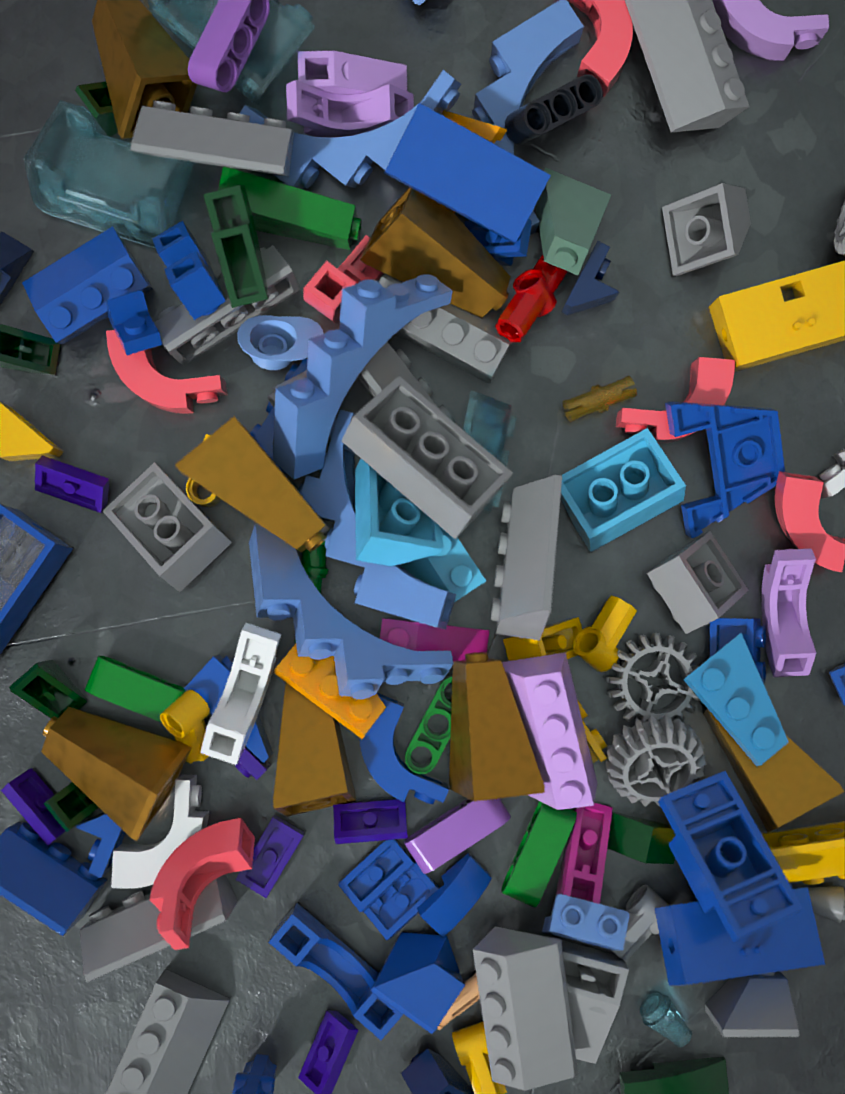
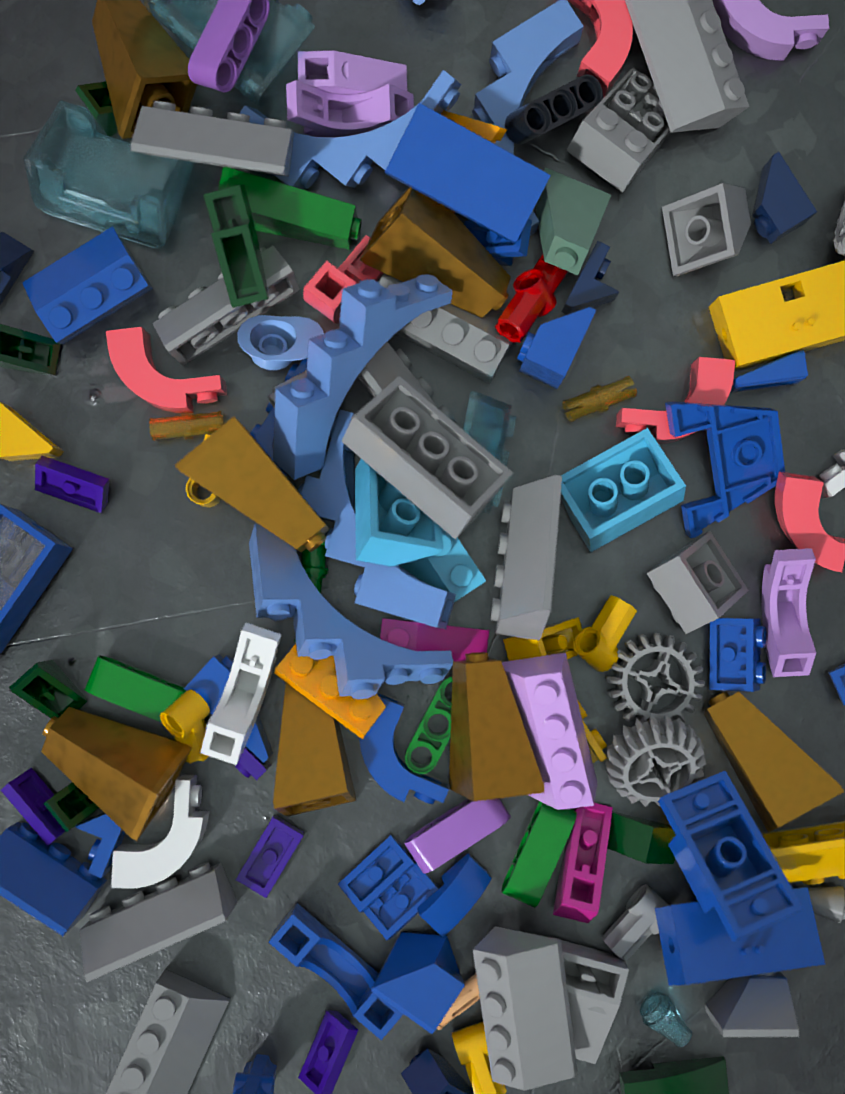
light grey slope [103,462,232,592] -> none
blue slope [106,290,162,355] -> none
coral arch [149,818,255,950] -> none
blue arch [152,220,226,320] -> none
dark purple plate [333,799,408,844] -> none
medium blue bracket [542,894,630,951] -> none
dark azure wing [683,633,789,767] -> none
none -> clear yellow pin [149,411,224,441]
none -> blue slope [517,307,596,389]
none -> light grey slope [566,67,671,193]
none -> blue slope [730,350,808,393]
none -> dark blue slope [752,152,817,244]

